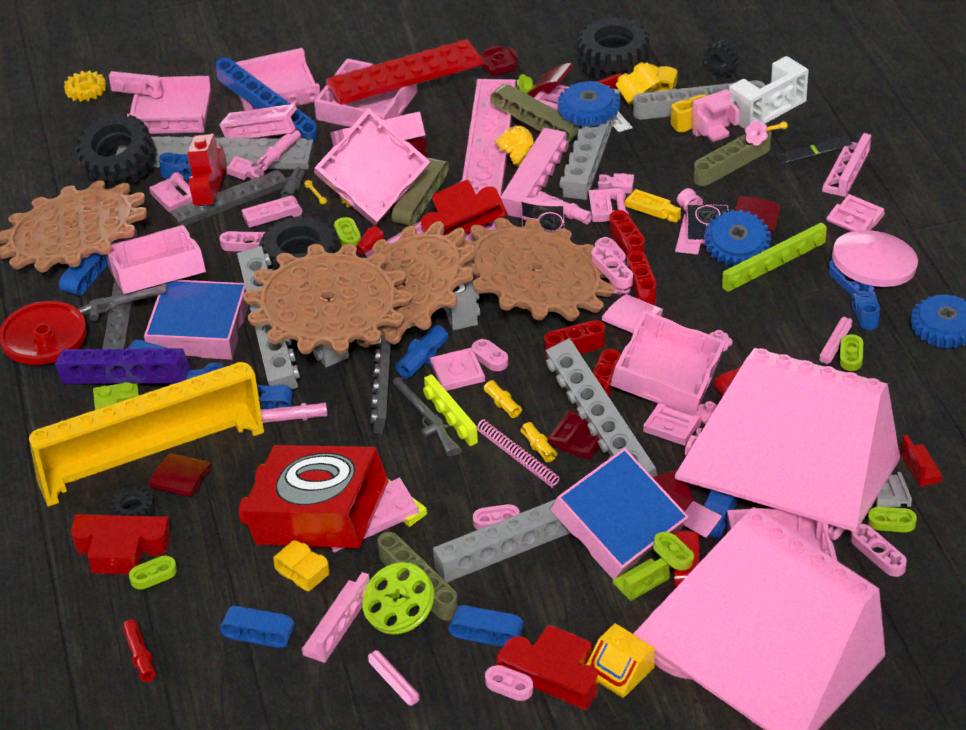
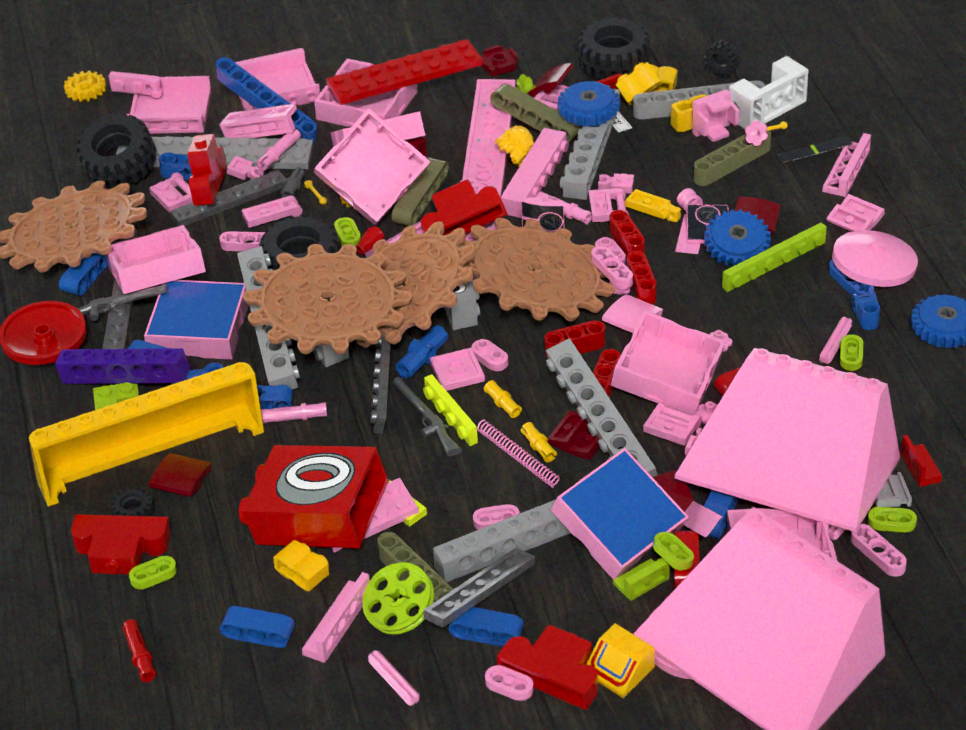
none -> flat silver plate [423,548,535,627]

